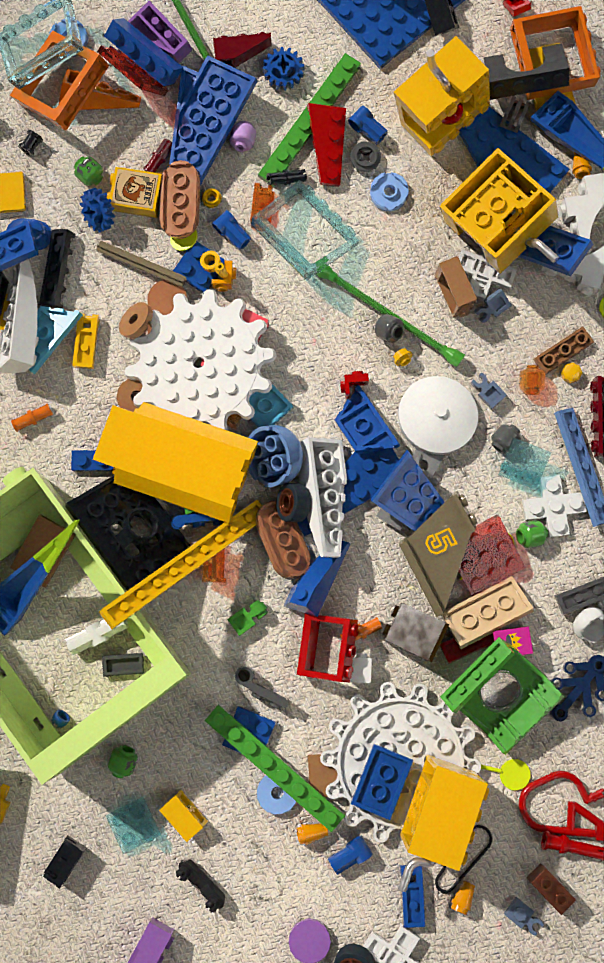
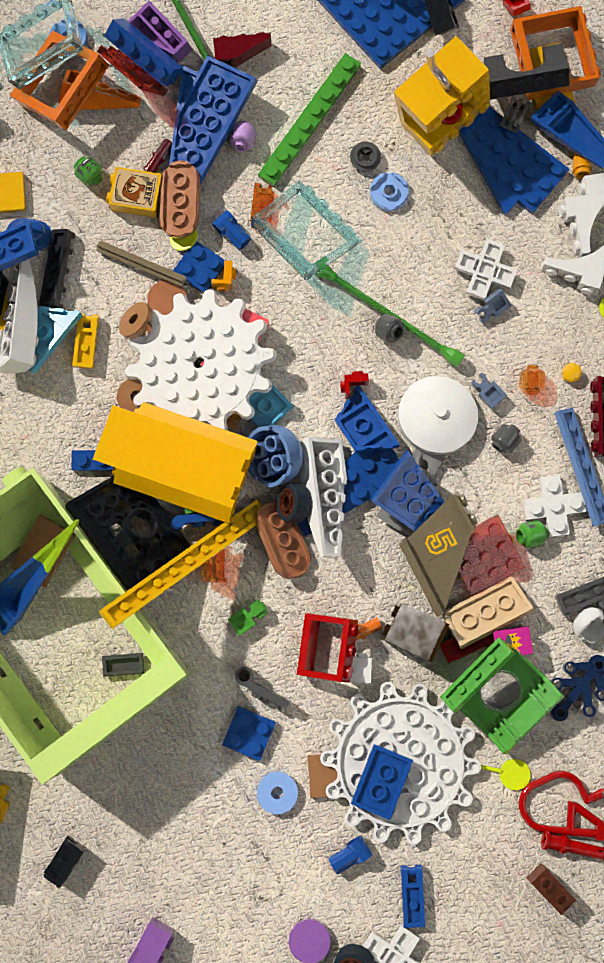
orange pin [11,403,53,432] -> none
black bush [18,130,43,157] -> none
hinge [51,710,70,728] -> none
white piece [66,619,129,655] -> none
blue gear [80,188,115,232] -> none
clear light blue hinge [105,797,161,854] -> none
bright green head [108,745,138,778] -> none
yellow hinge [159,790,208,842] -> none
black piece [176,860,225,912] -> none
yellow plate [200,251,228,278] -> none
yellow plate [202,188,221,208] -> none
bright green plate [205,704,345,832] -> none
blue gear [263,47,304,91] -> none
black pin [266,169,307,186] -> none
blue wedge [284,541,350,617] -> none
light orange cone [296,823,328,845] -> none
red wing [307,103,346,187] -> none
blue piece [348,106,388,145] -> none
yellow plate [393,348,413,366] -> none
yellow piece [398,754,489,892] -> none
medium nougat window [435,256,477,318] -> none
black piece [435,825,492,893] -> none
yellow piece [439,148,559,274] -> none
light orange cone [451,881,475,915] -> none
clear light blue hinge [498,438,552,490] -> none
sand blue plate [504,897,544,936] -> none
blue plate [518,226,593,277] -> none
medium nougat tile [533,326,594,376] -> none

